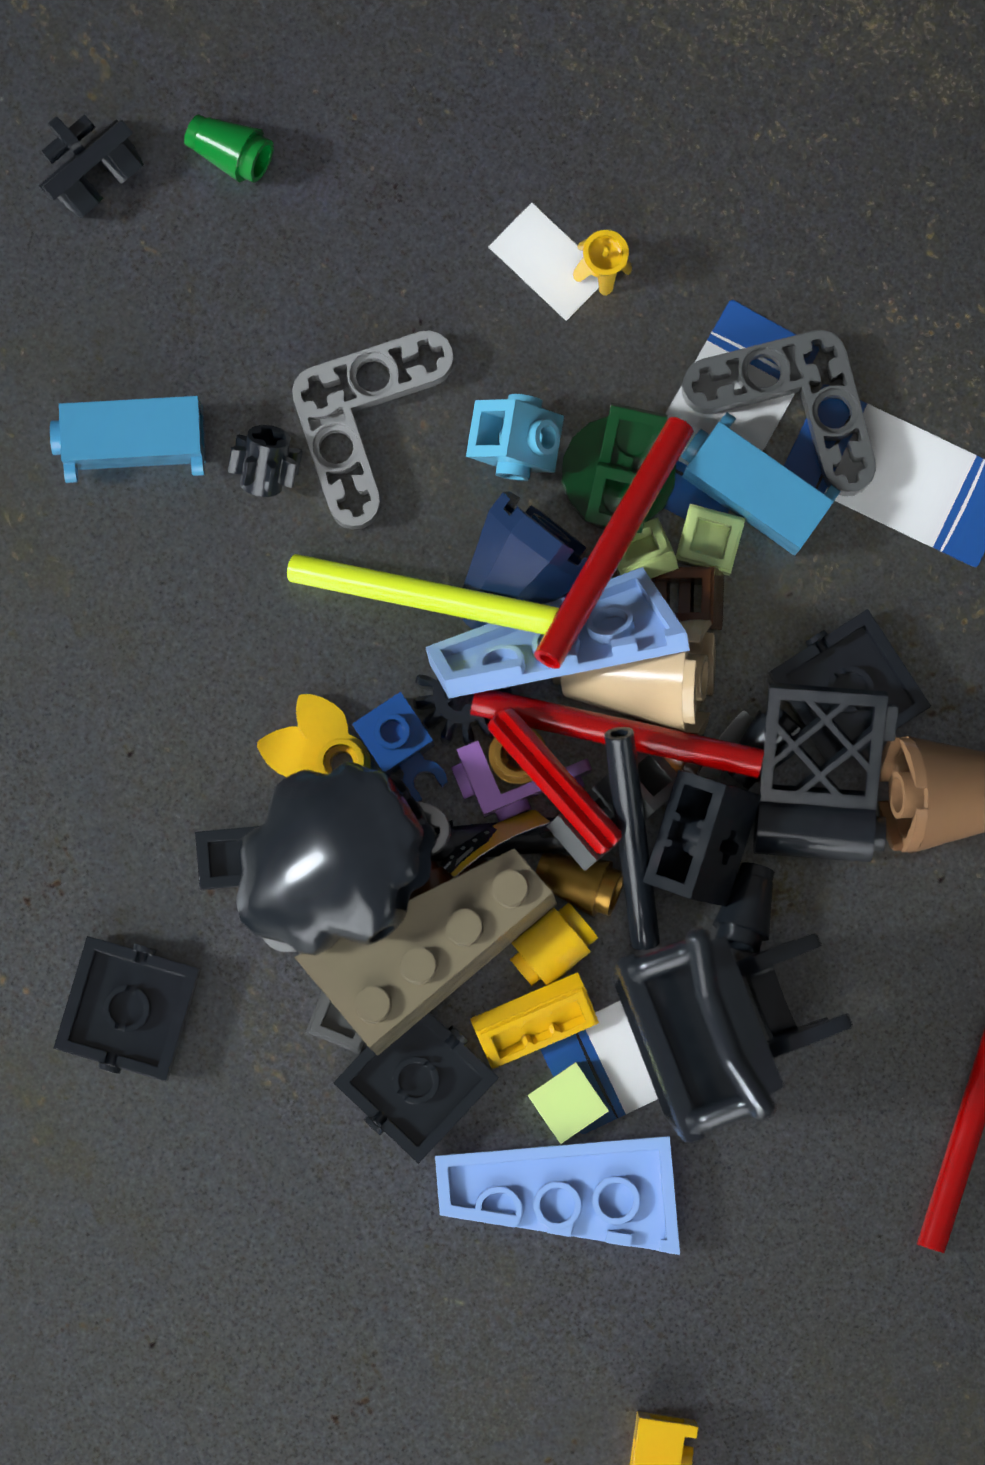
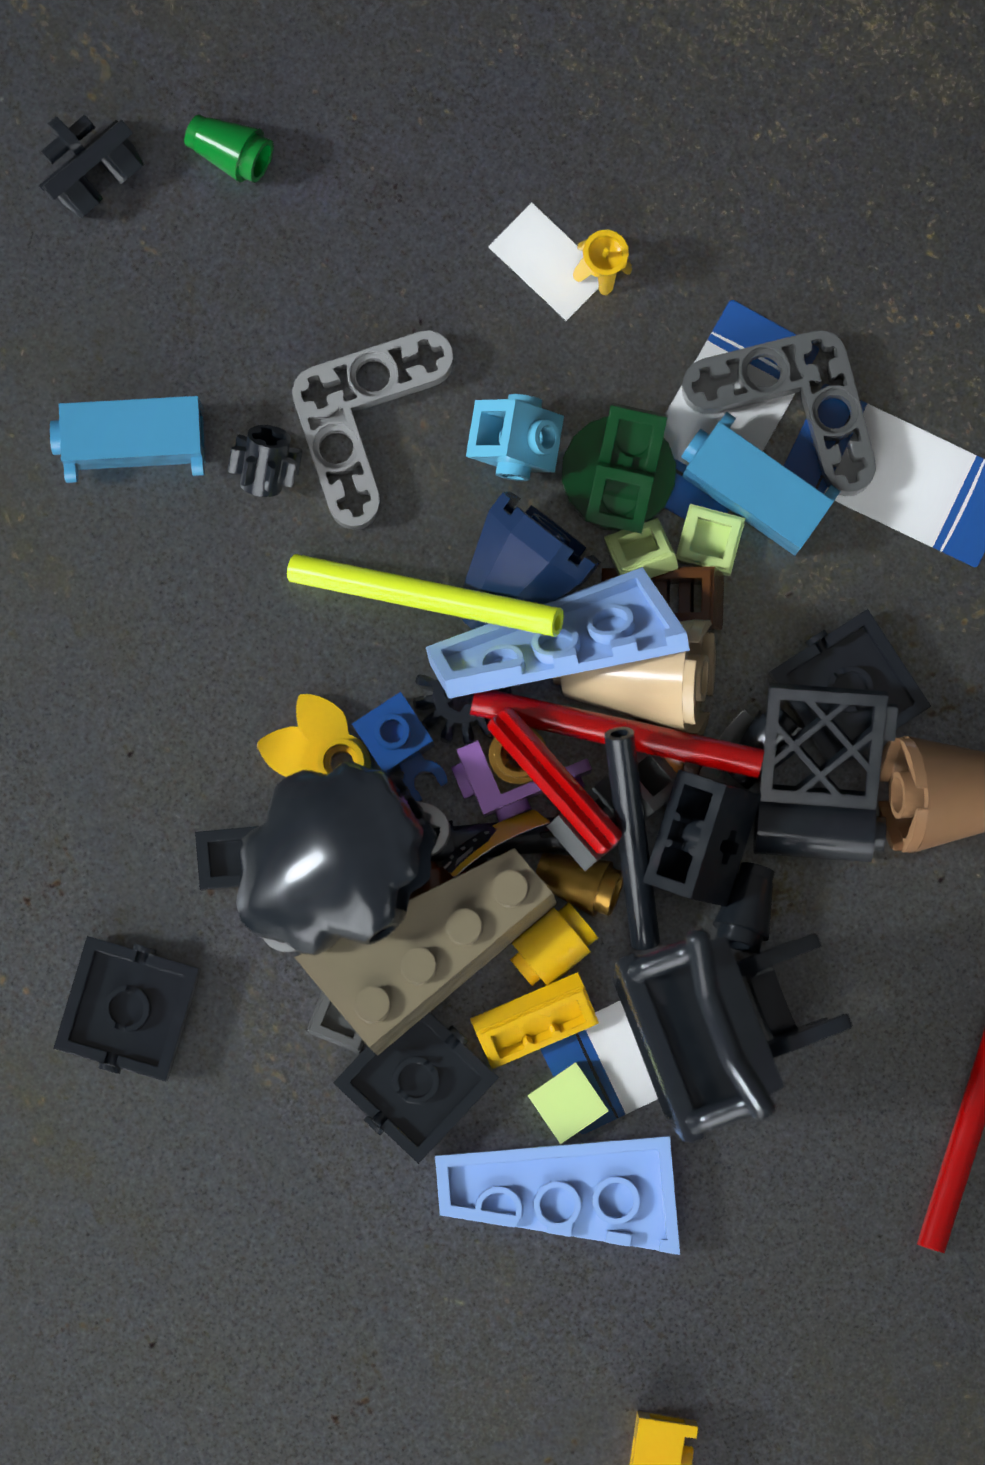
red piece [534,417,694,669] -> none

